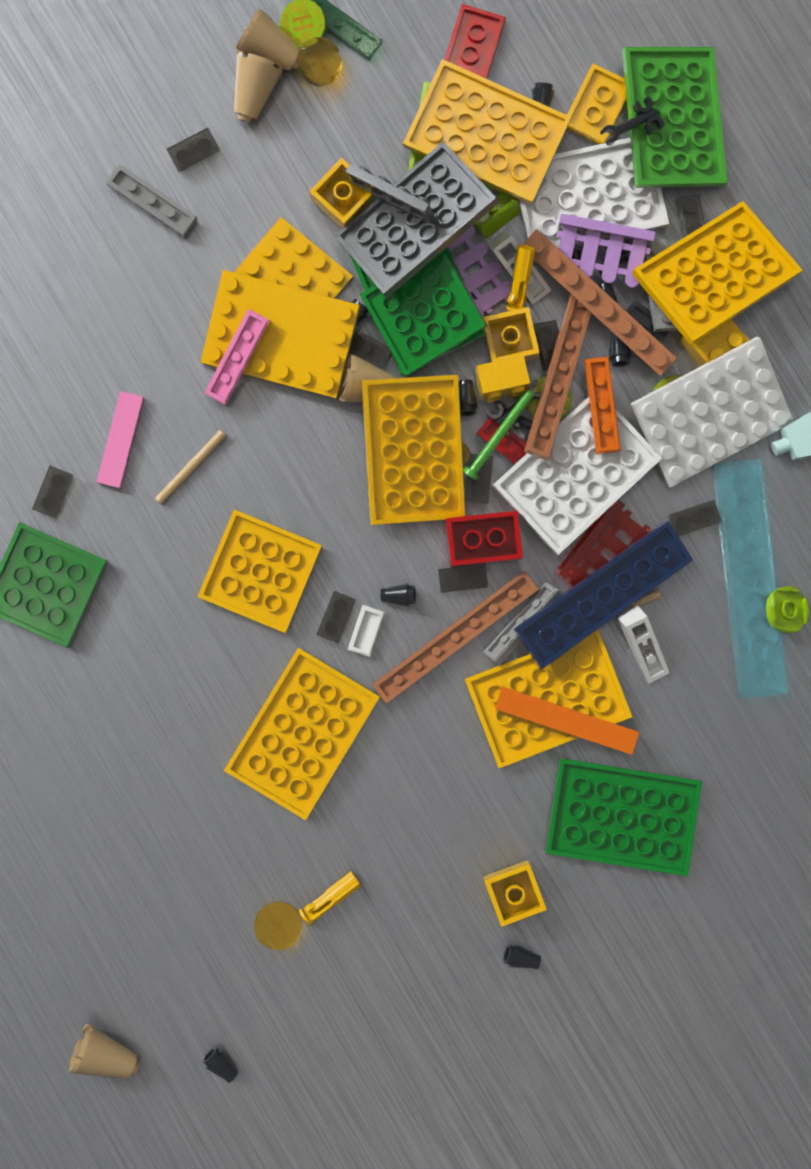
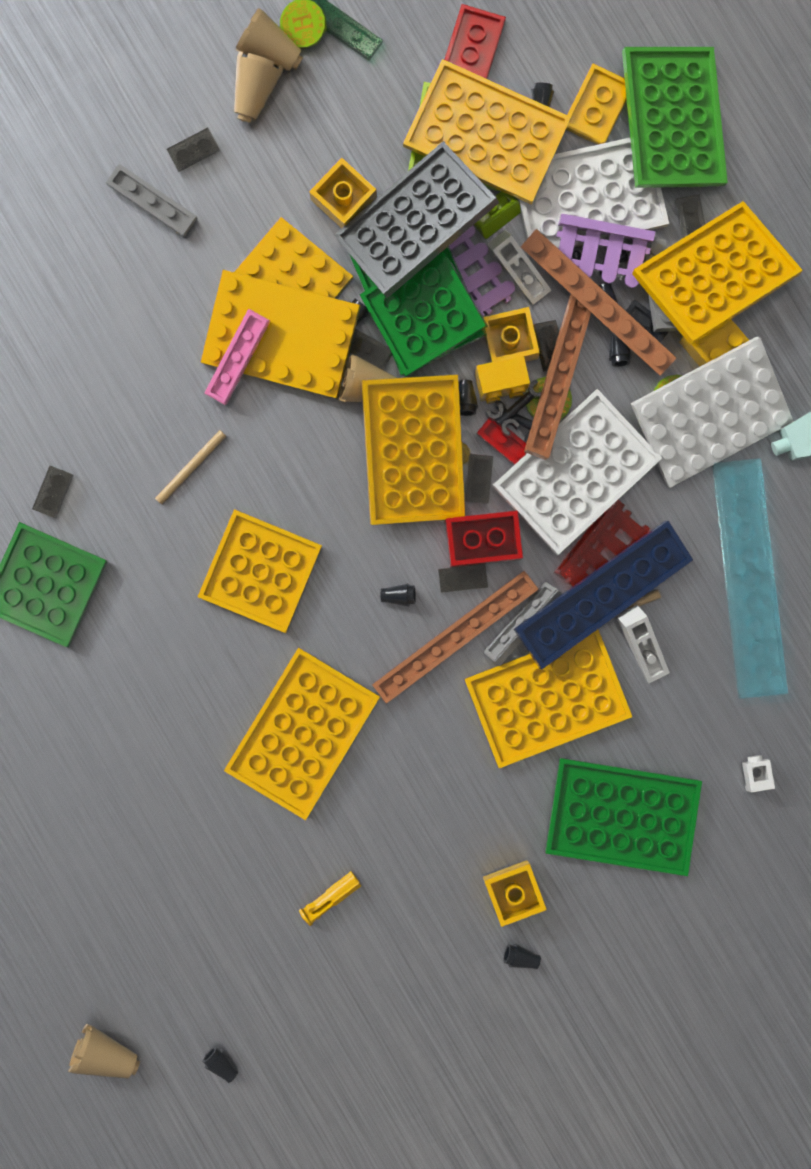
bright pink tile [97,391,144,489] -> none
clear yellow tile [254,901,302,950] -> none
clear yellow tile [297,37,342,87] -> none
clear smoke plate [316,591,356,644] -> none
dark grey plate [345,164,434,223] -> none
white tile [347,605,385,657] -> none
bright green bar [463,389,535,481] -> none
orange tile [495,686,639,755] -> none
yellow piece [505,244,535,311] -> none
orange tile [584,356,621,455] -> none
black bar [600,96,664,146] -> none
clear smoke plate [668,500,722,536] -> none
lime tile [766,586,809,634] -> none
none -> white brick [742,755,775,792]

